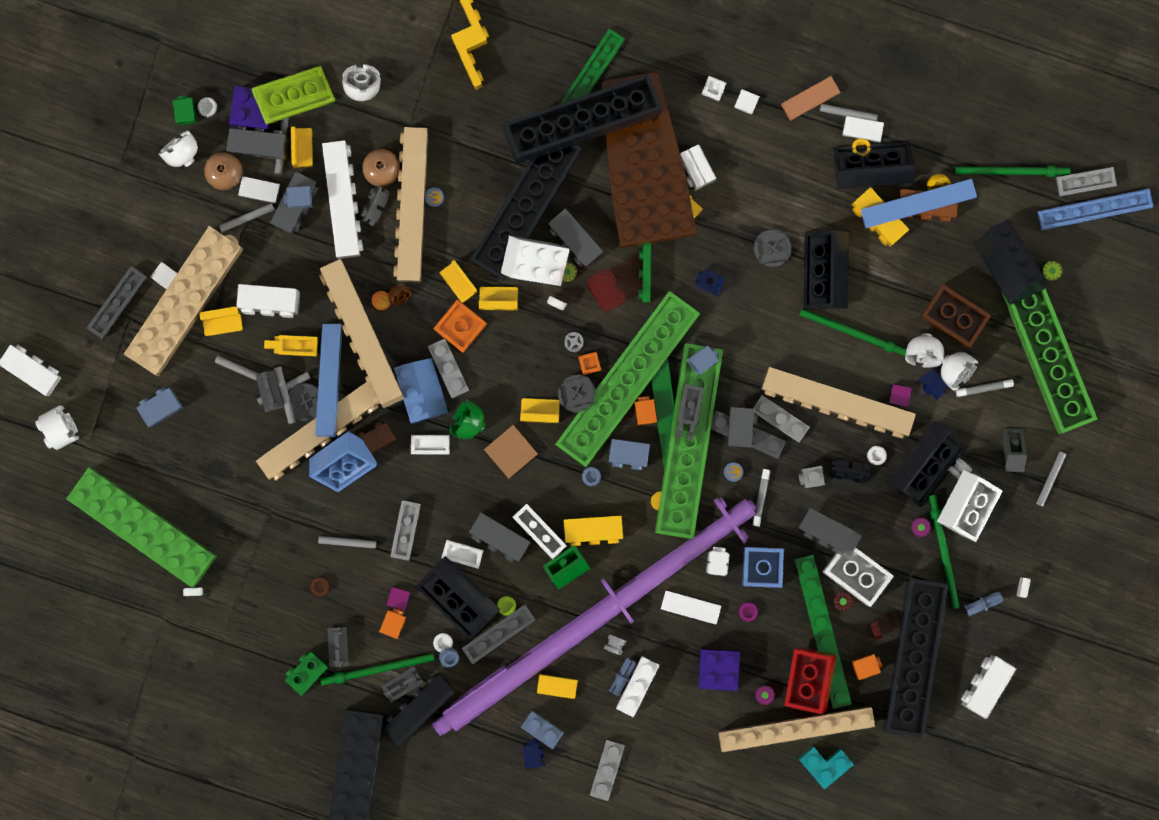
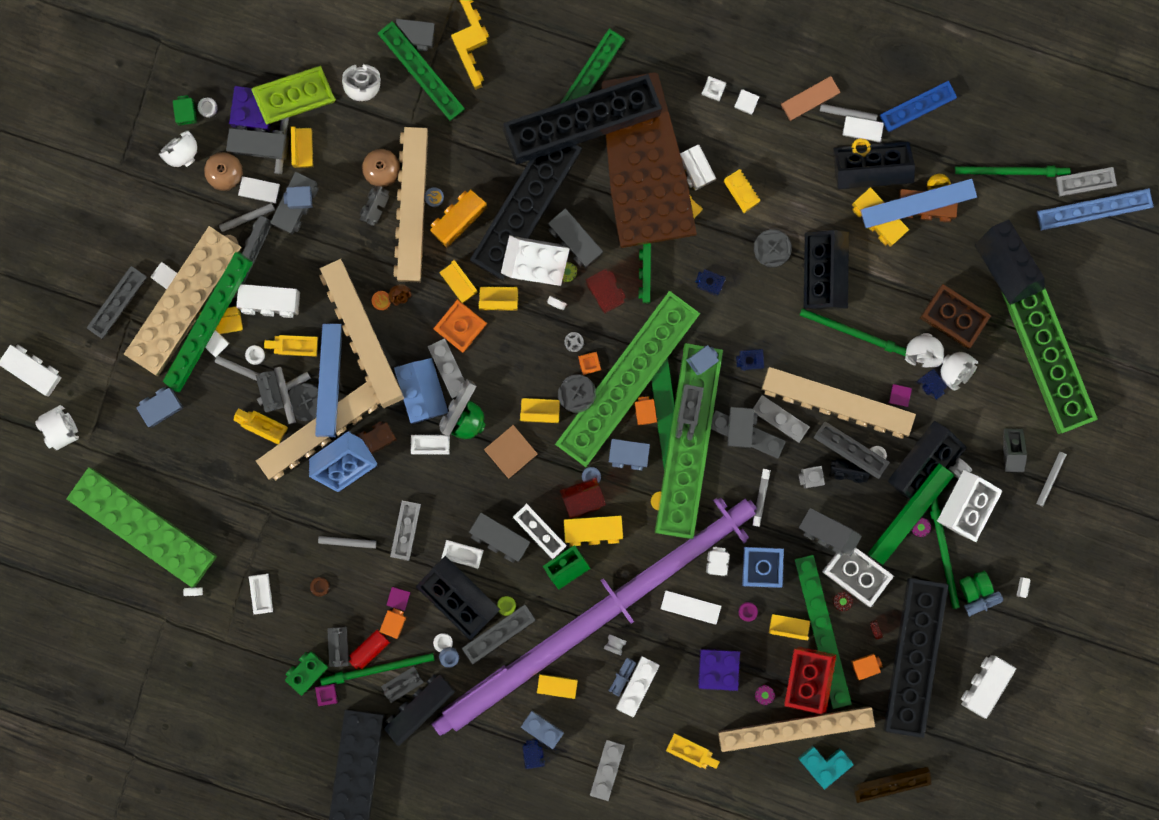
white brick [322,141,363,259] -> none
sand blue tile [724,462,743,482] -> none
light grey bar [956,379,1014,397] -> none
lime tile [1042,261,1062,281] -> none
none -> green plate [163,252,253,392]
none -> white tile [205,330,229,357]
none -> yellow hinge [233,408,288,445]
none -> dark grey plate [241,215,272,285]
none -> white tile [245,345,265,365]
none -> white tile [249,574,273,614]
none -> magenta tile [315,684,338,706]
none -> red brick [349,629,390,669]
none -> green plate [378,21,465,122]
none -> dark grey slope [396,19,435,51]
none -> light orange slope [430,190,487,248]
none -> light grey plate [439,379,476,437]
none -> clear red brick [560,477,606,518]
none -> yellow hinge [666,733,720,769]
none -> yellow brick [723,169,760,213]
none -> clear blue brick [736,349,765,371]
none -> yellow panel [769,614,810,640]
none -> dark grey plate [814,422,890,479]
none -> dark brown plate [853,767,932,803]
none -> green tile [868,463,954,565]
none -> blue plate [880,81,957,132]
none -> green wheel [959,570,994,603]

